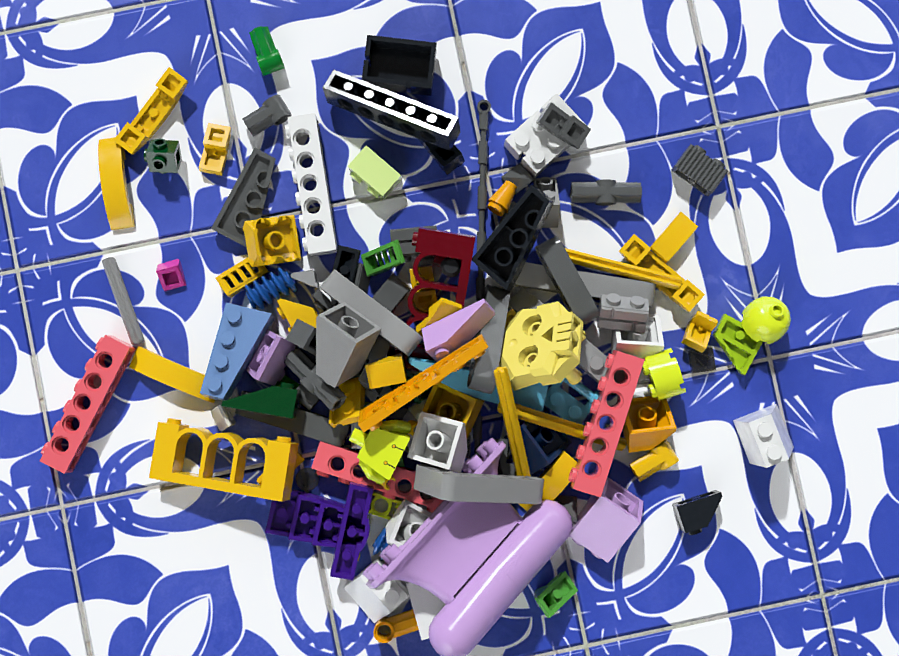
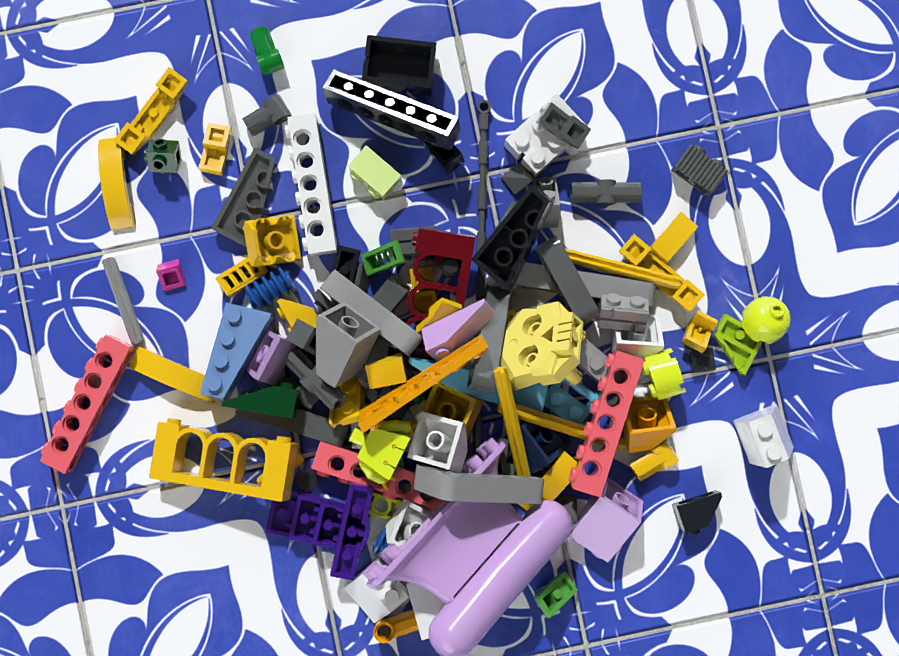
white slope [211,404,236,431] -> none
light grey slope [291,270,319,289] -> none
light orange cone [487,180,517,216] -> none

